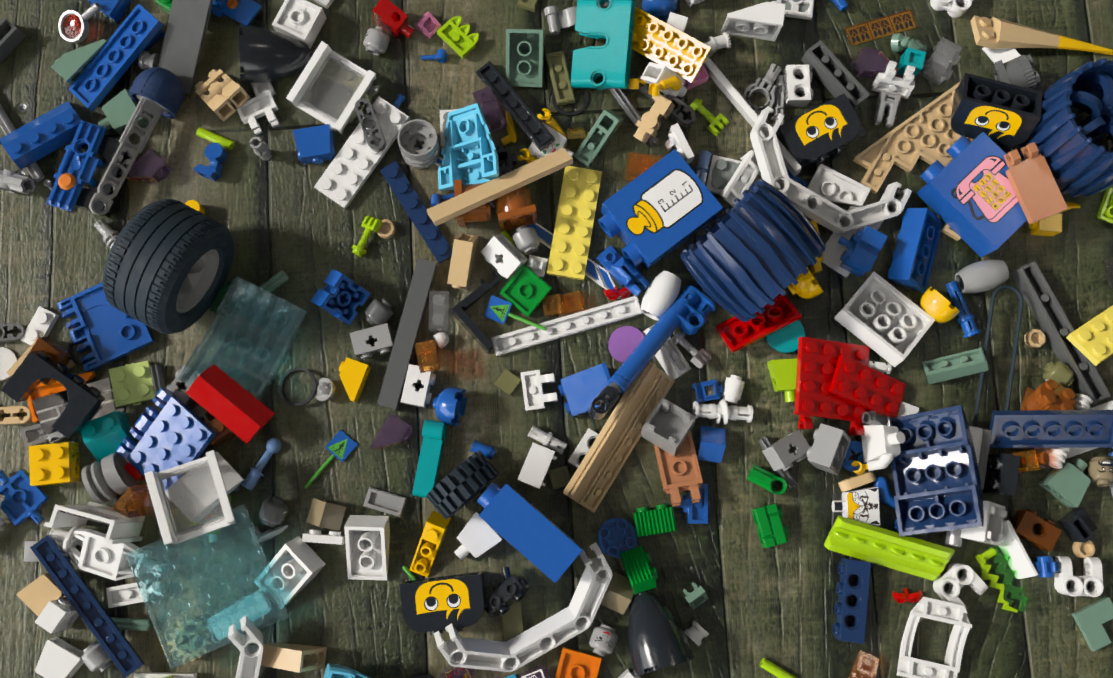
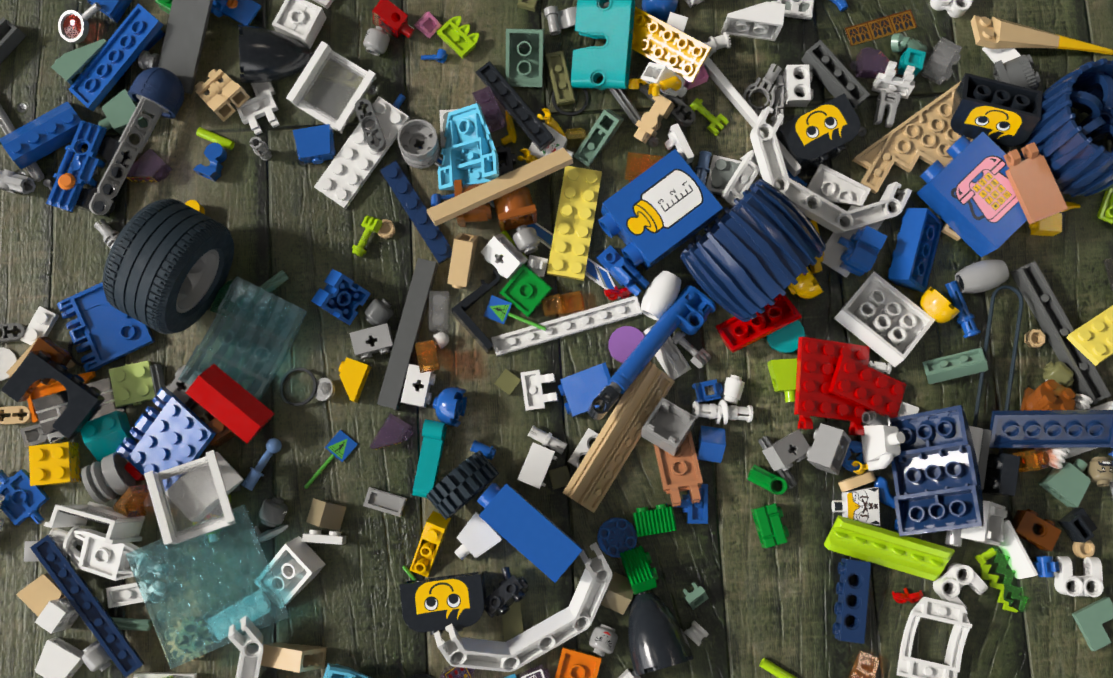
white slope [344,515,390,580] -> none

